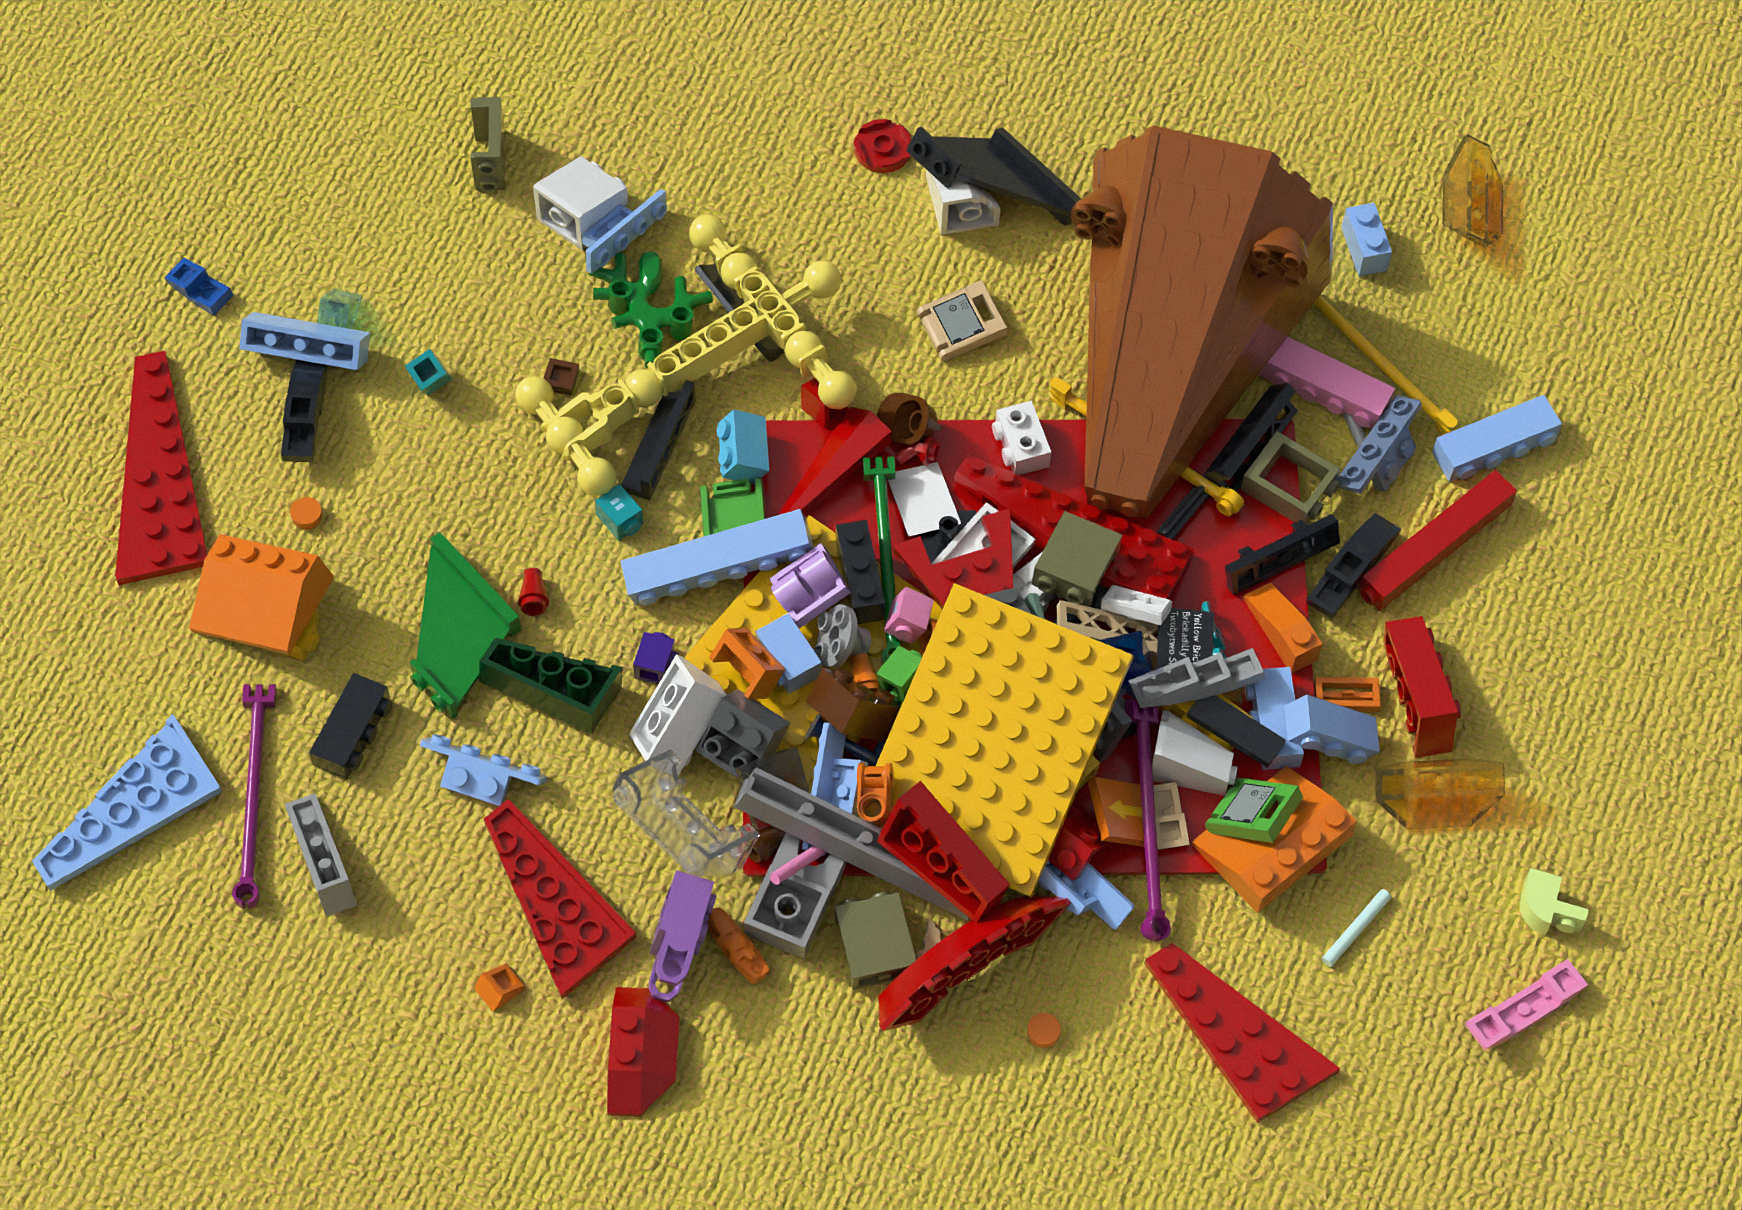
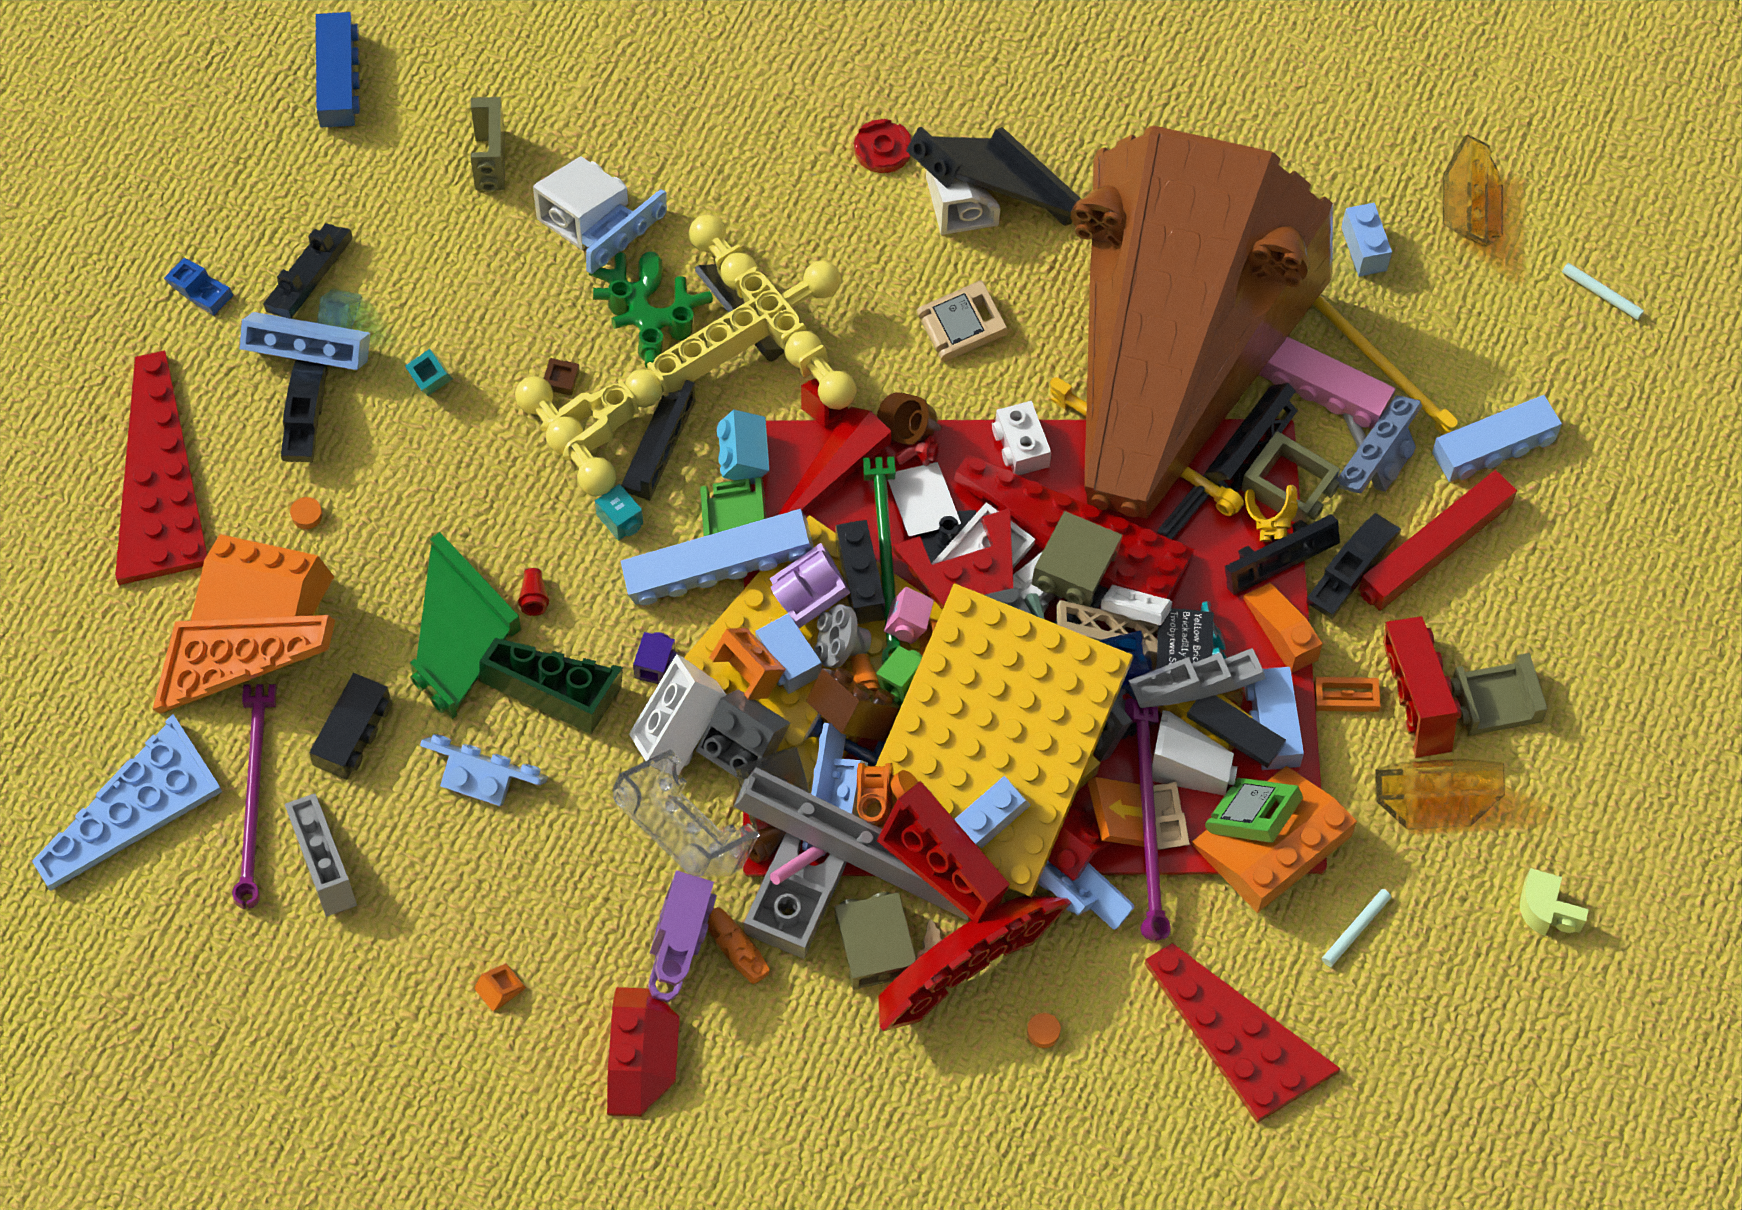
red wing [484,799,637,1000] -> none
light blue brick [1284,695,1380,764] -> none
bright pink slope [1465,959,1588,1051] -> none
none -> orange wing [153,615,335,714]
none -> black hinge [263,223,353,319]
none -> blue brick [316,12,360,128]
none -> orange tile [890,770,918,799]
none -> light blue brick [955,776,1031,849]
none -> yellow helmet [1244,485,1298,542]
none -> olive panel [1450,653,1547,736]
none -> light aqua bar [1562,263,1644,320]

